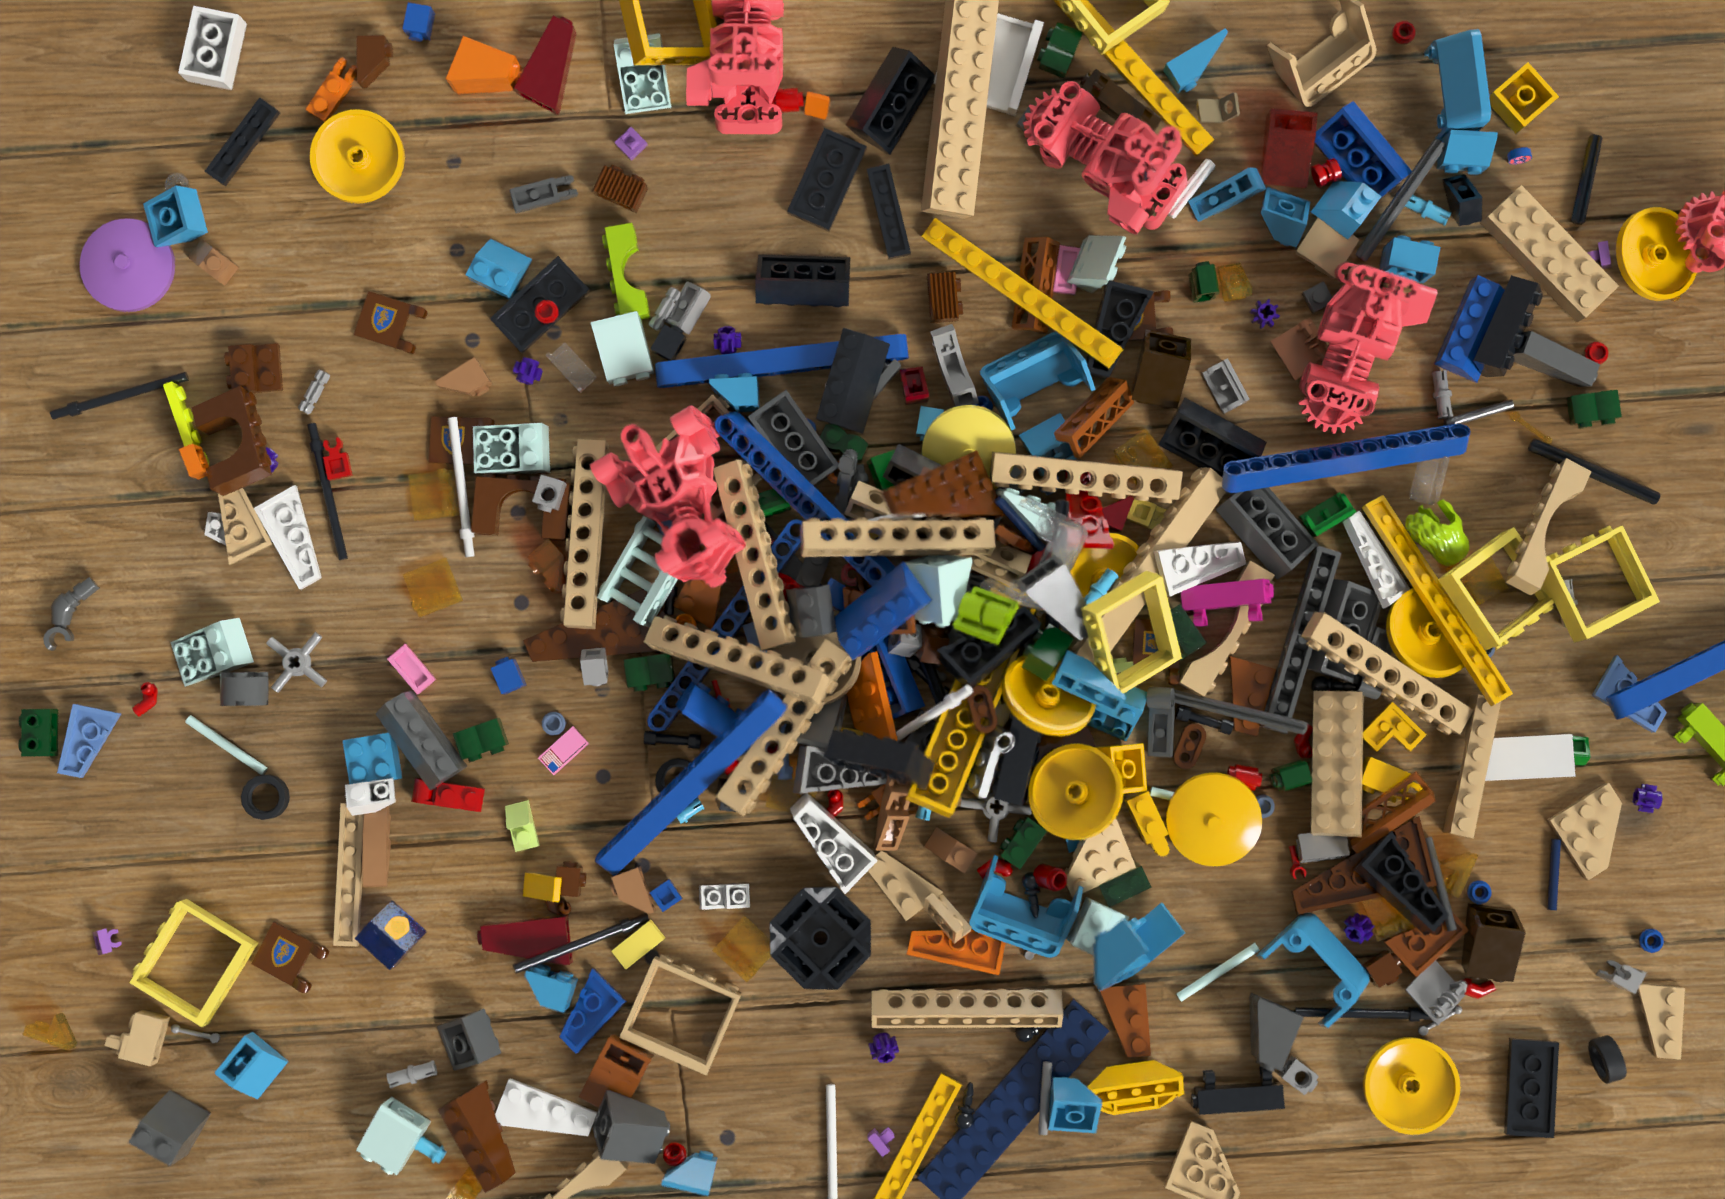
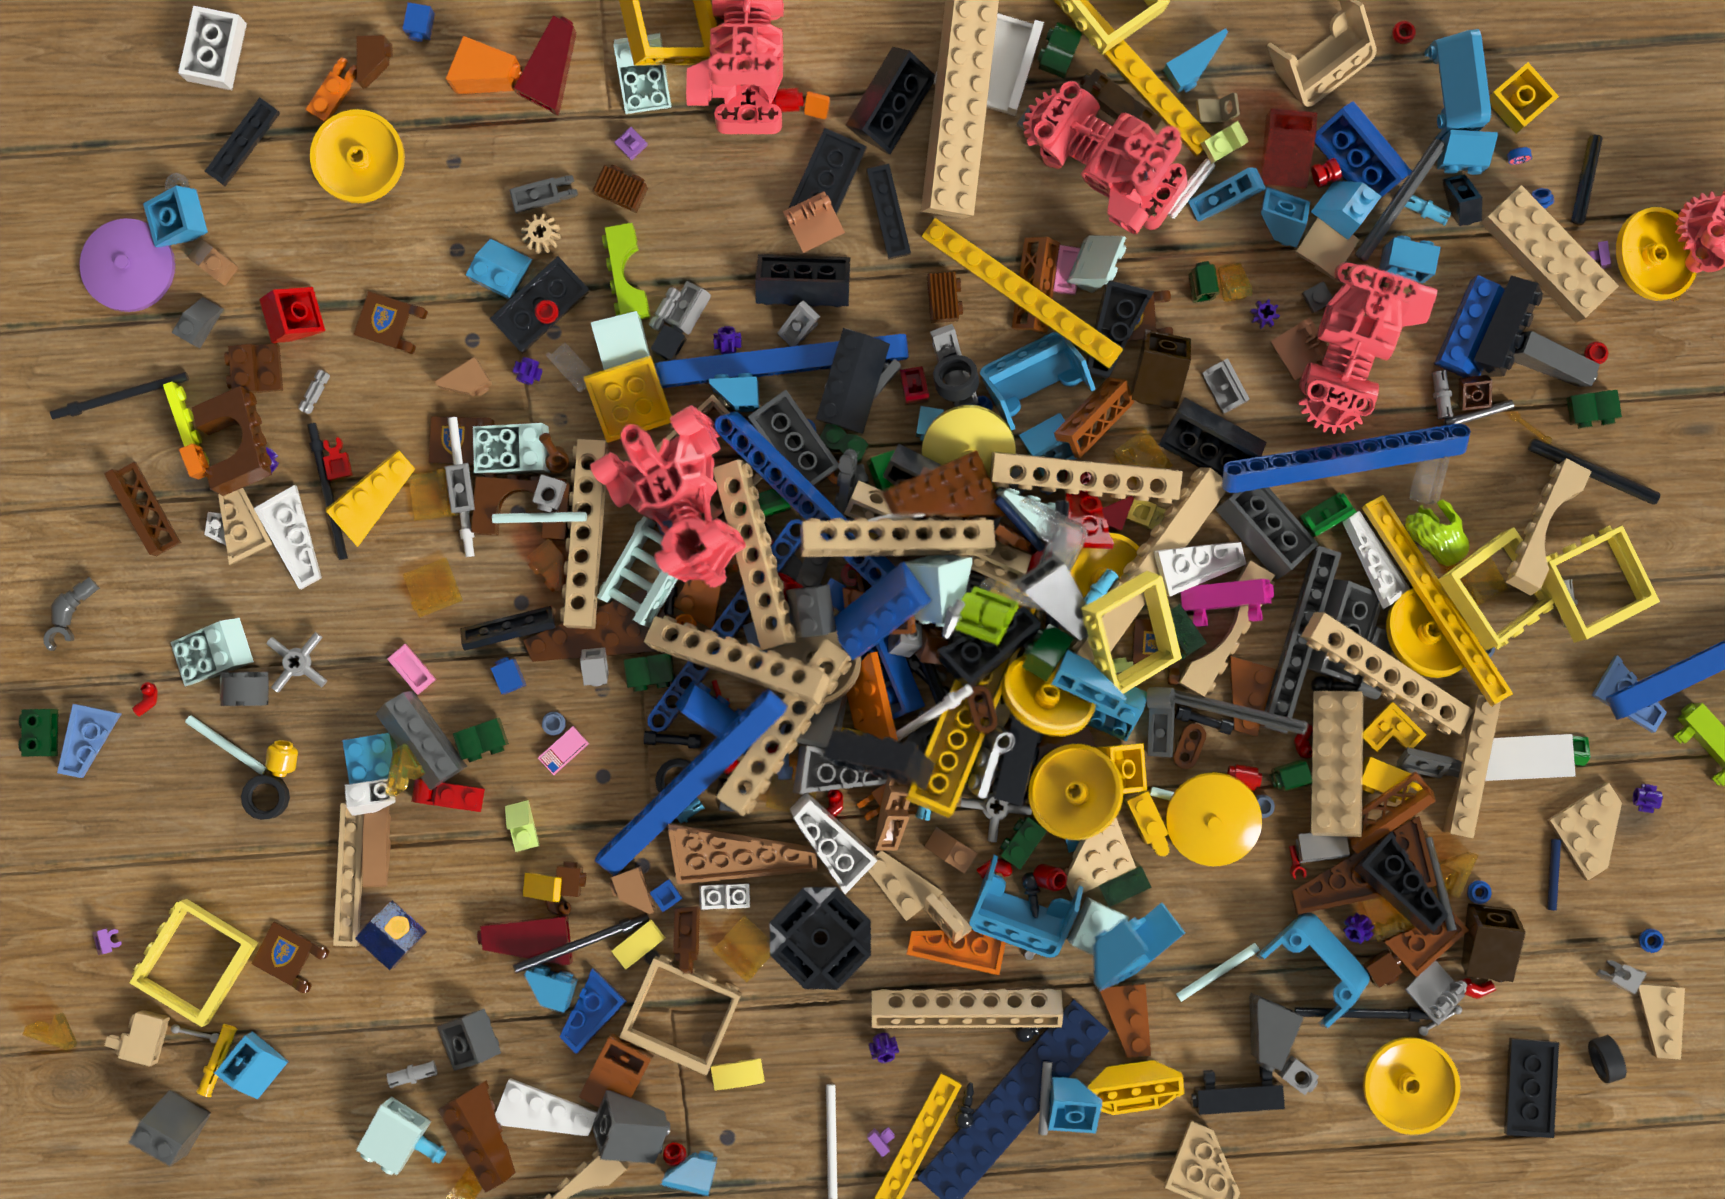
none -> reddish brown fence [104,462,181,556]
none -> dark grey slope [171,297,224,349]
none -> yellow pin [197,1024,237,1097]
none -> red slope [259,287,326,343]
none -> yellow head [265,740,298,777]
none -> yellow wedge [326,449,415,547]
none -> clear yellow slope [385,744,425,797]
none -> light grey slope [445,463,475,513]
none -> black plate [460,606,555,651]
none -> light aqua bar [492,512,587,523]
none -> tan gear [521,213,561,254]
none -> reddish brown bar [539,433,569,473]
none -> yellow plate [584,355,672,443]
none -> medium nougat wing [668,824,818,884]
none -> reddish brown hinge [673,906,700,974]
none -> light yellow slope [711,1058,765,1090]
none -> light grey slope [777,301,820,347]
none -> nougat hinge [783,191,845,253]
none -> black tyre [933,355,979,401]
none -> light grey bar [943,599,965,638]
none -> yellowish green slope [1200,121,1249,164]
none -> dark grey hinge [1396,747,1462,779]
none -> reddish brown piece [1458,375,1492,411]
none -> blue plate [1532,188,1554,209]

